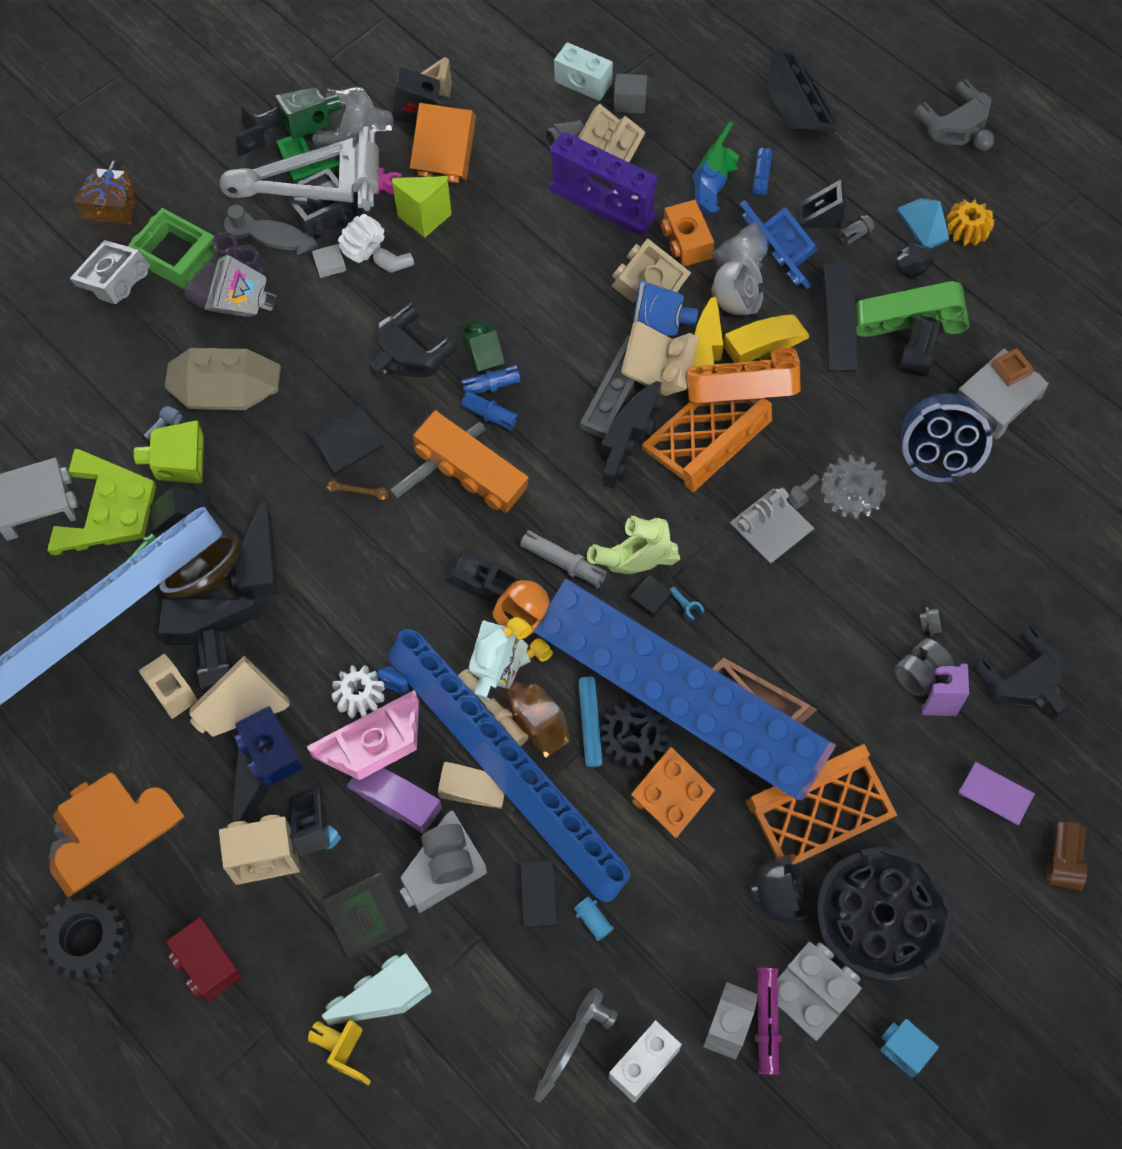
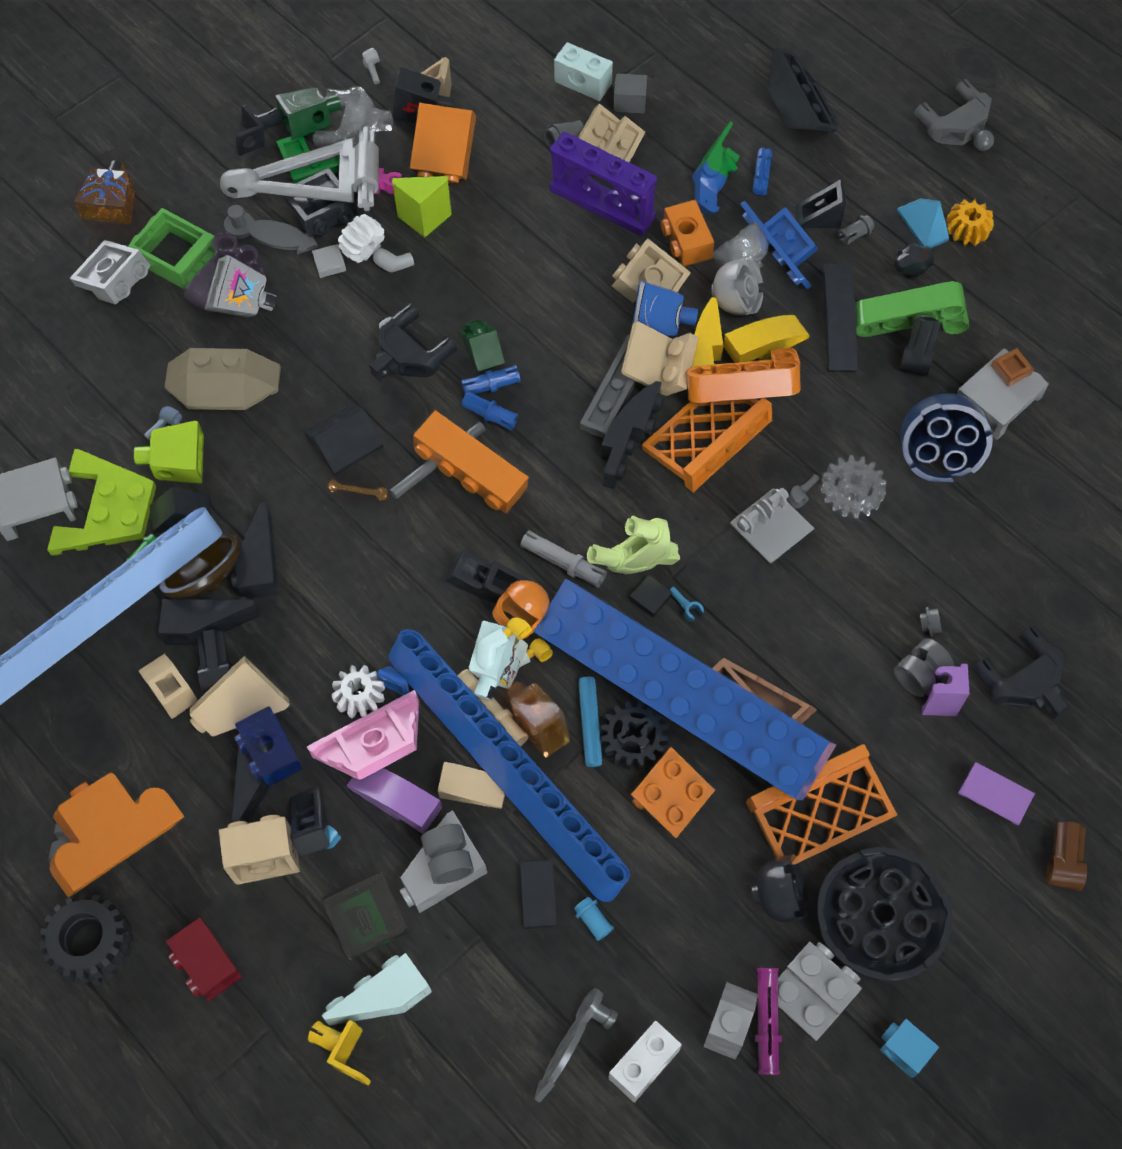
none -> light grey hand [362,48,380,84]

